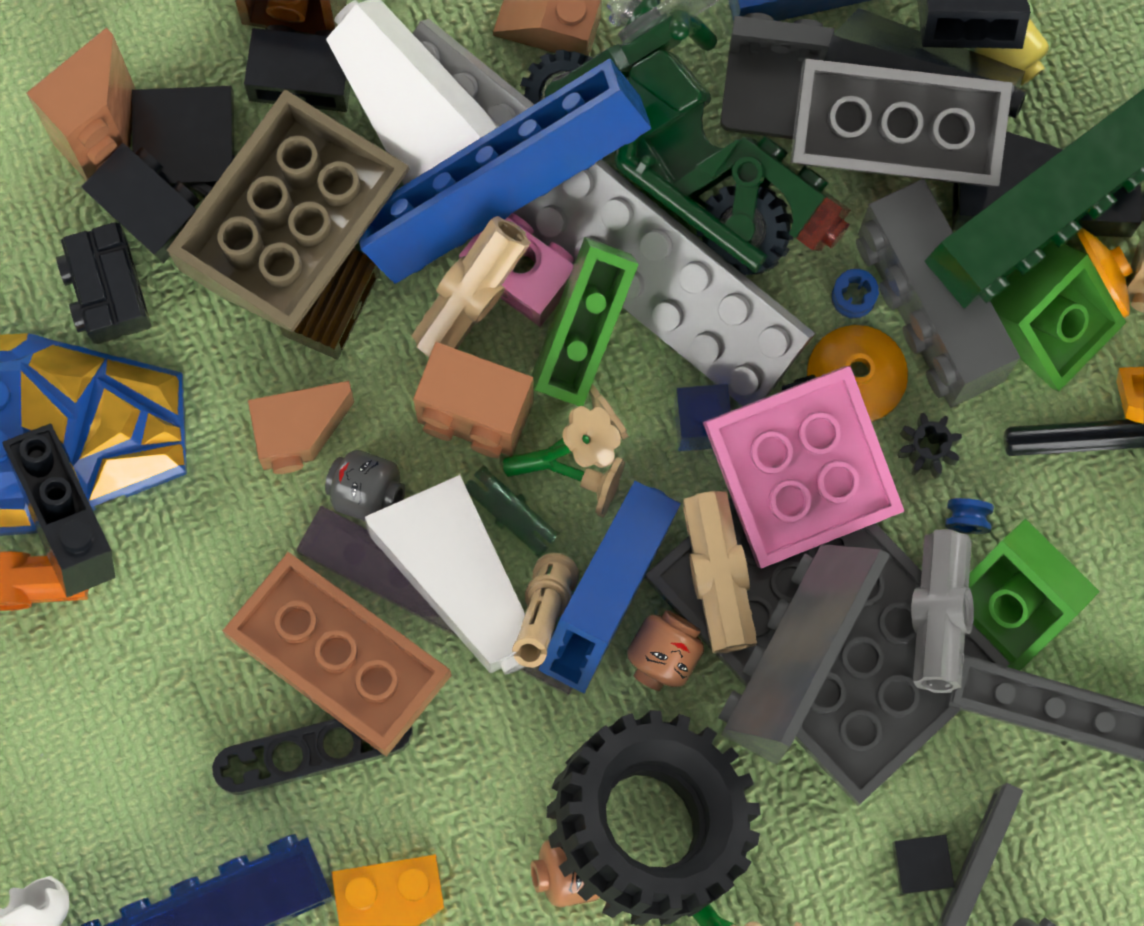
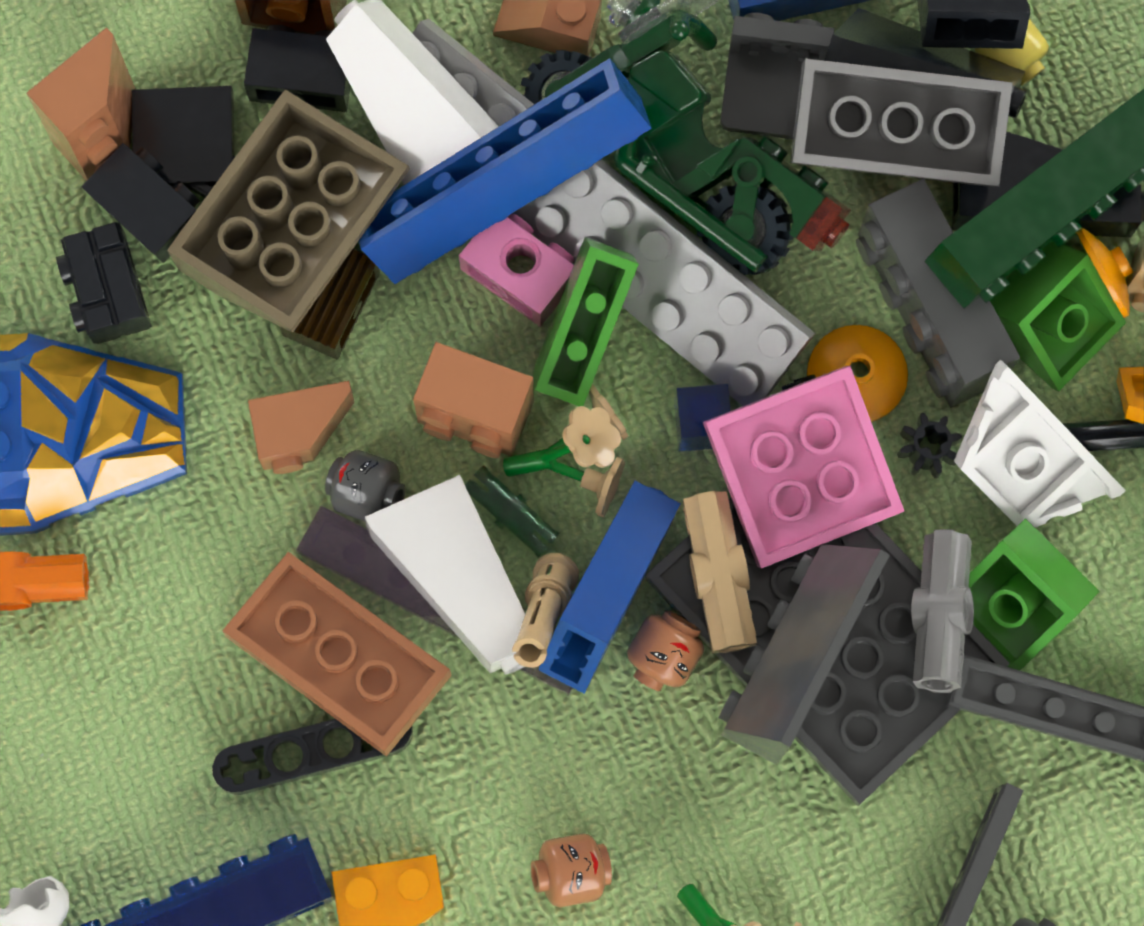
black slope [2,423,116,597] -> none
tan piece [411,216,531,357] -> none
black tyre [546,710,761,926] -> none
blue bush [832,269,879,319] -> none
black tile [892,835,955,895] -> none
blue bush [945,498,994,534] -> none
none -> white wing [954,360,1126,527]

